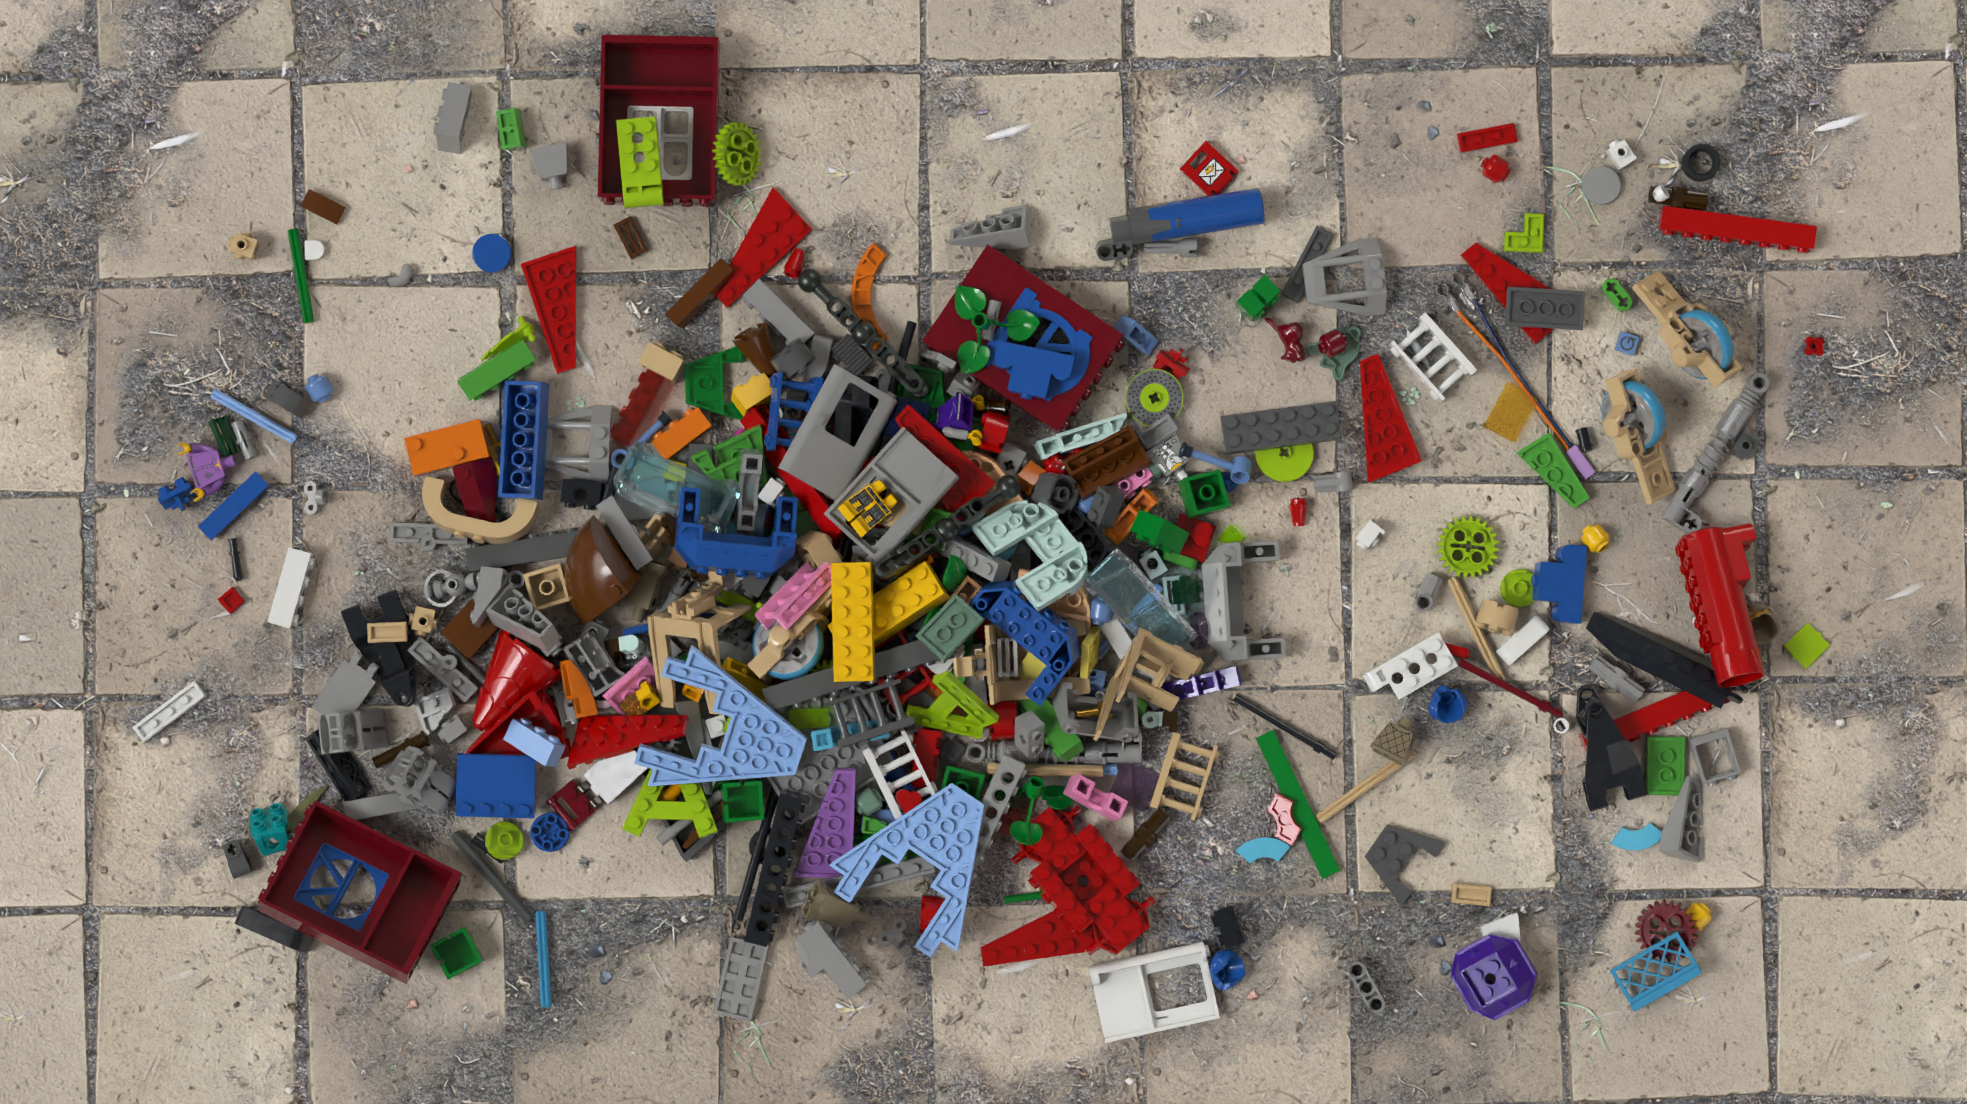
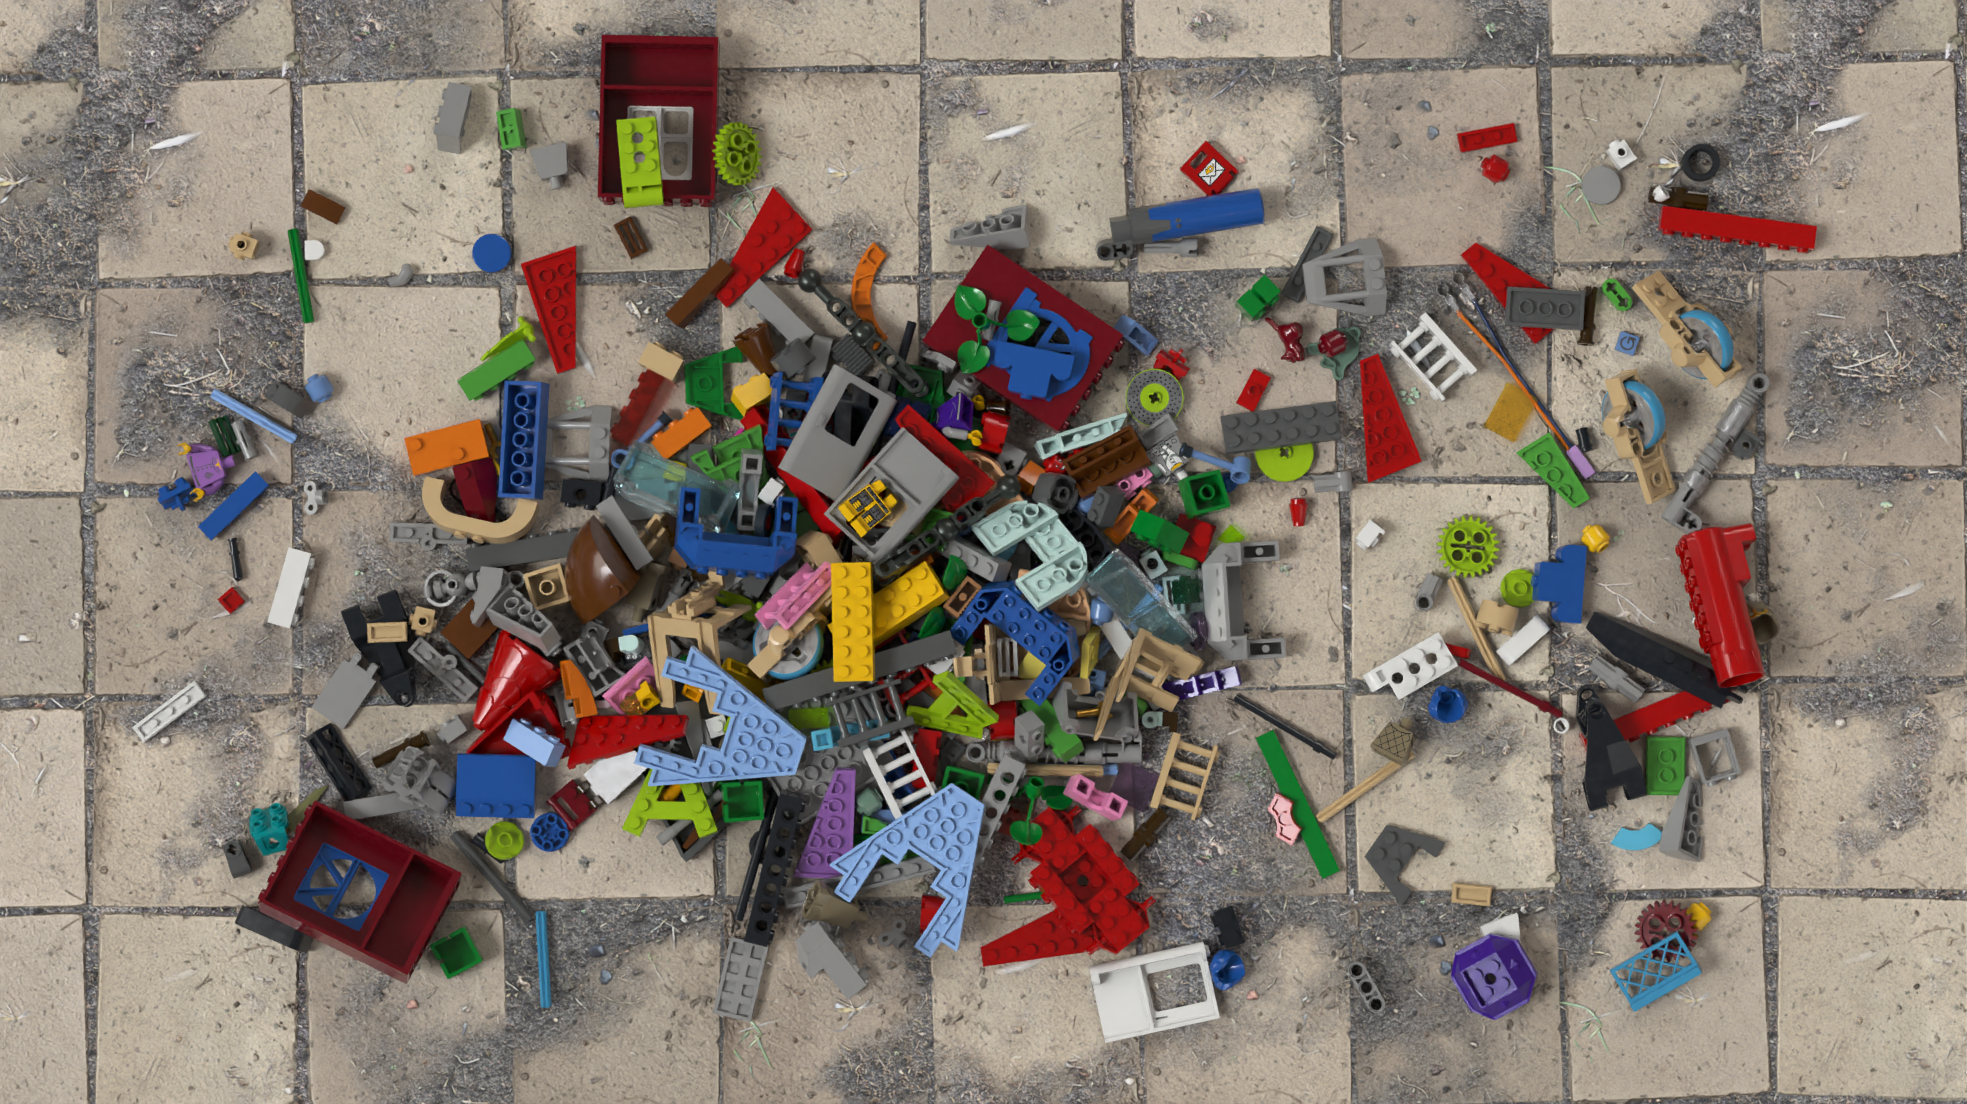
light grey connector [317,709,388,755] -> none
light grey wing [415,687,456,736] -> none
red tile [895,789,922,814] -> none
sand green tile [915,594,985,663] -> none
medium azure tile [1236,837,1290,864] -> none
lime tile [1504,213,1544,253] -> none
lime piece [1783,622,1830,669] -> none
red plate [1804,336,1824,356] -> none
none -> red plate [1236,369,1271,412]
none -> dark brown pin [1577,286,1598,346]

